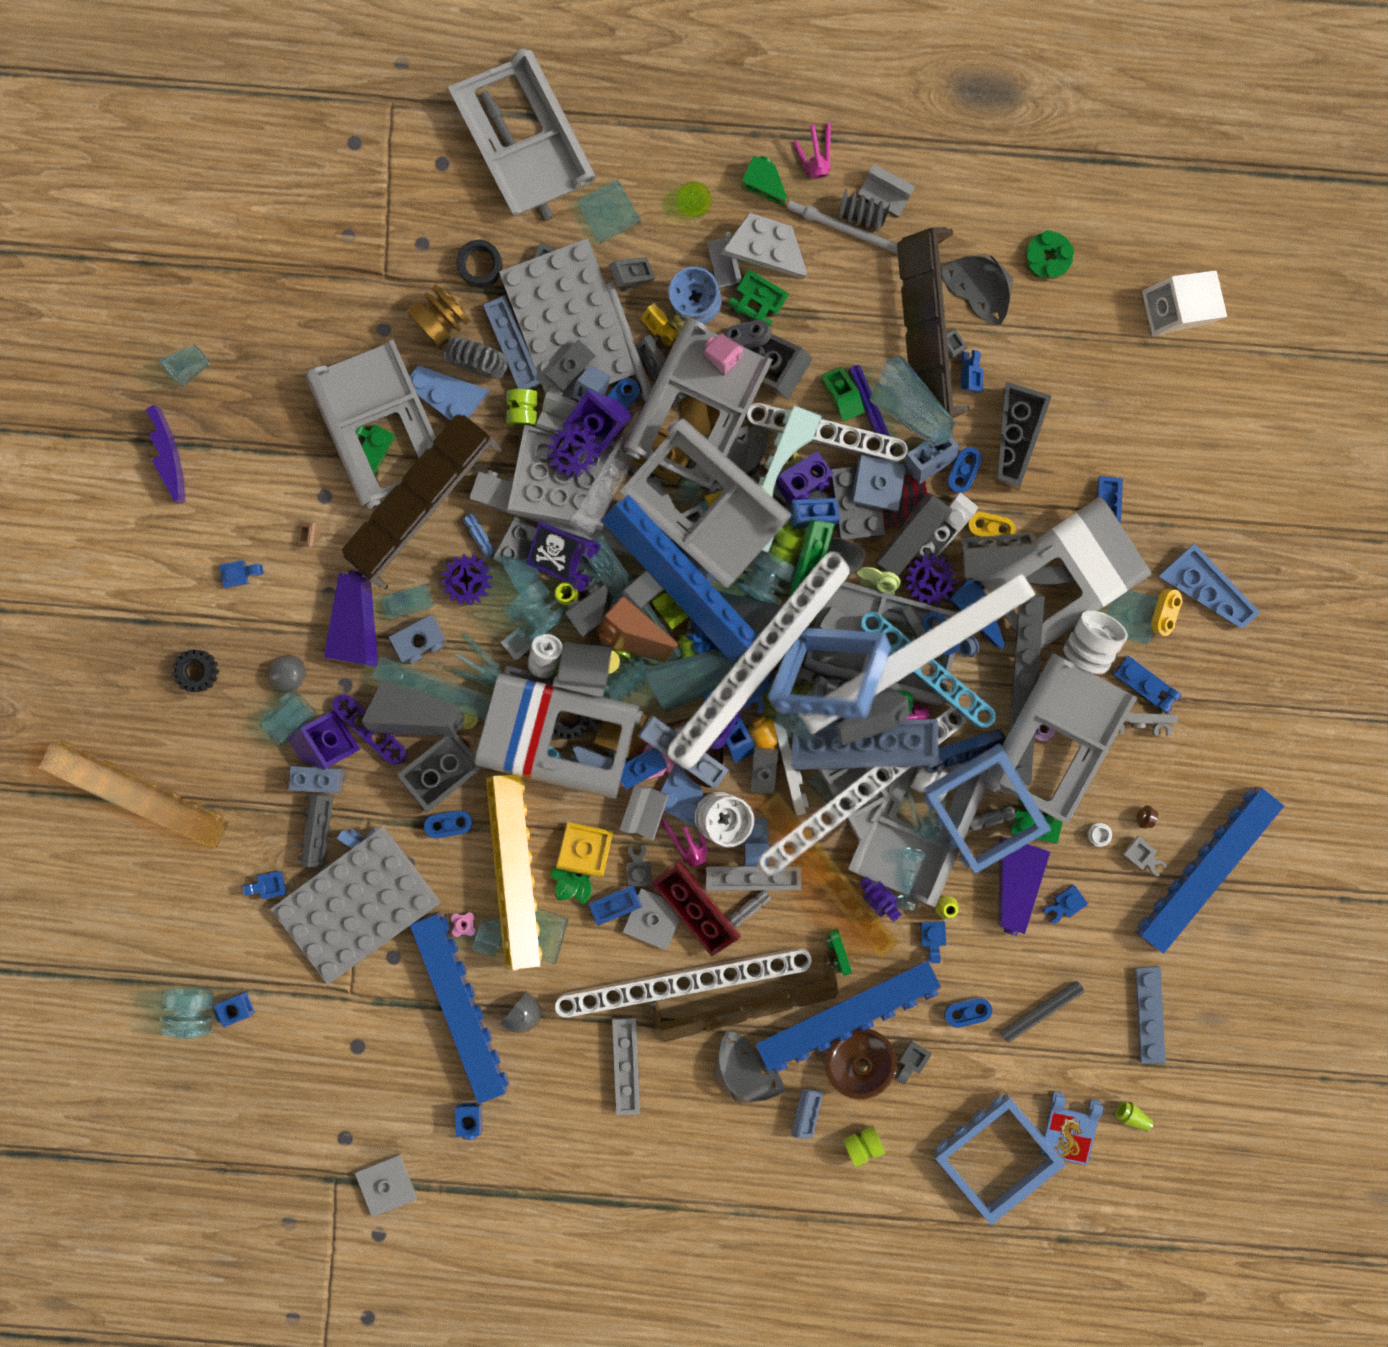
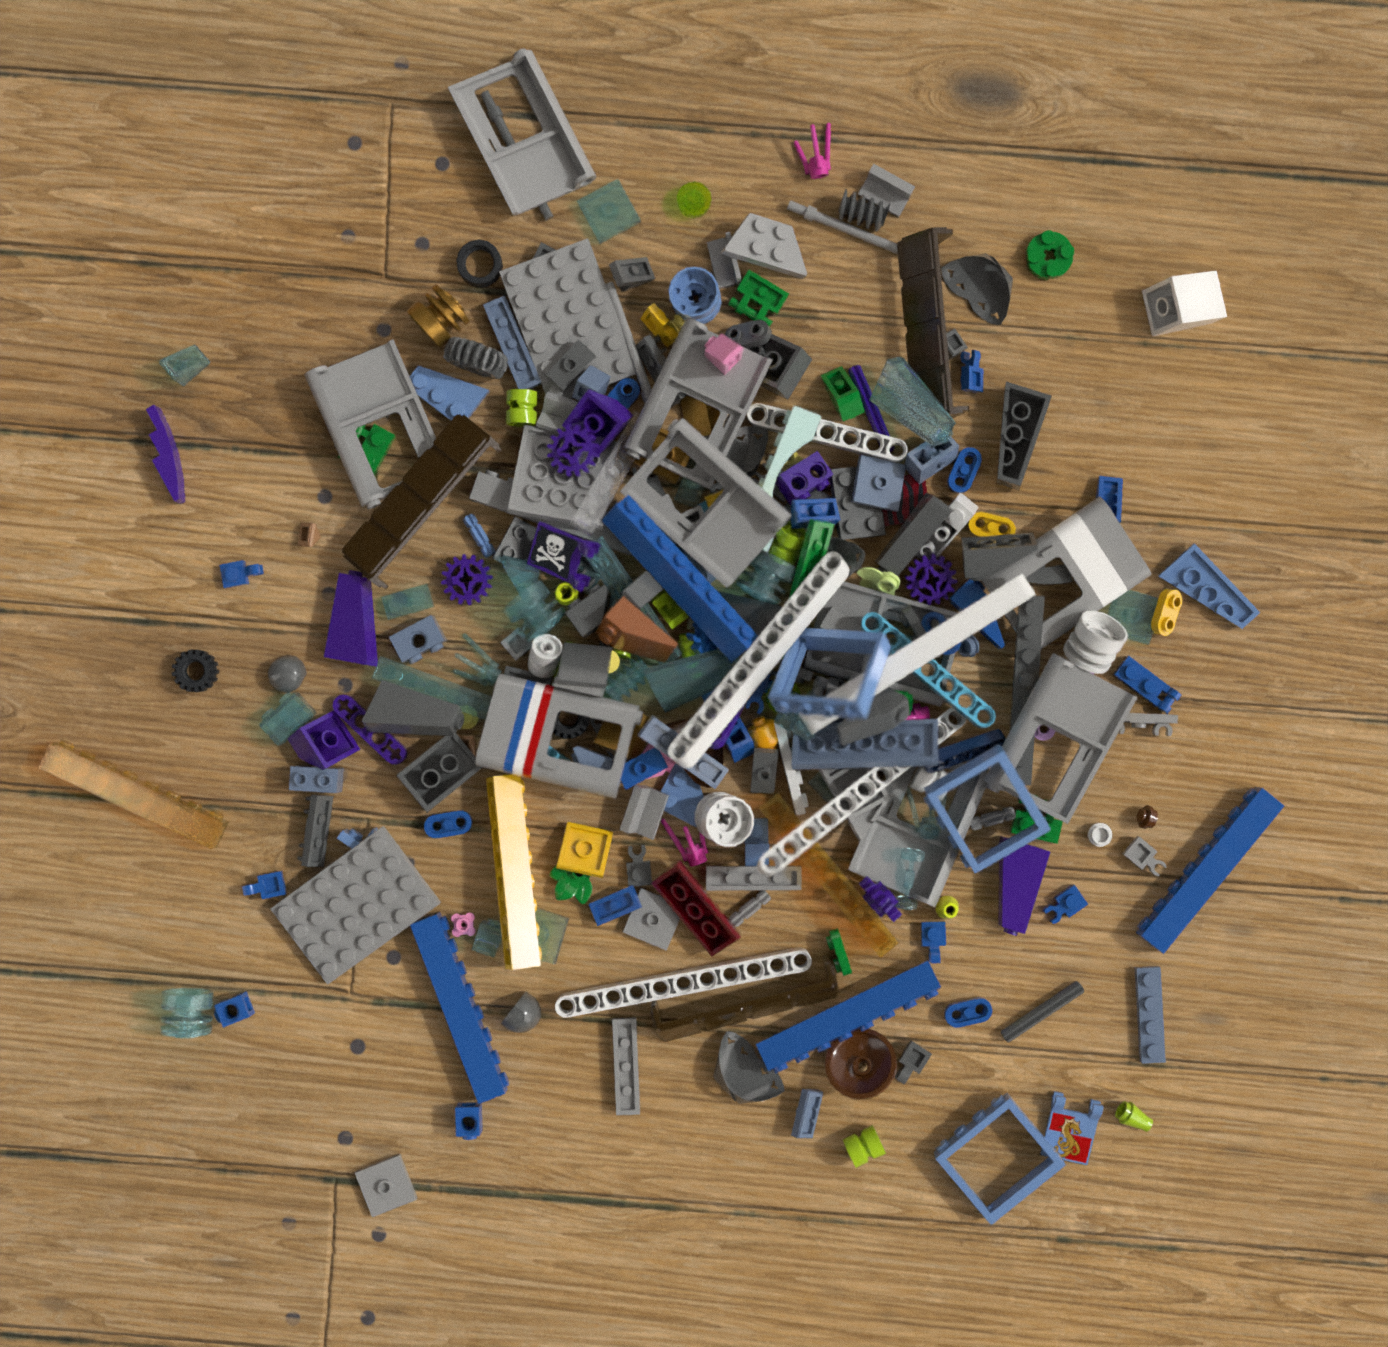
green slope [741,155,787,207] -> none

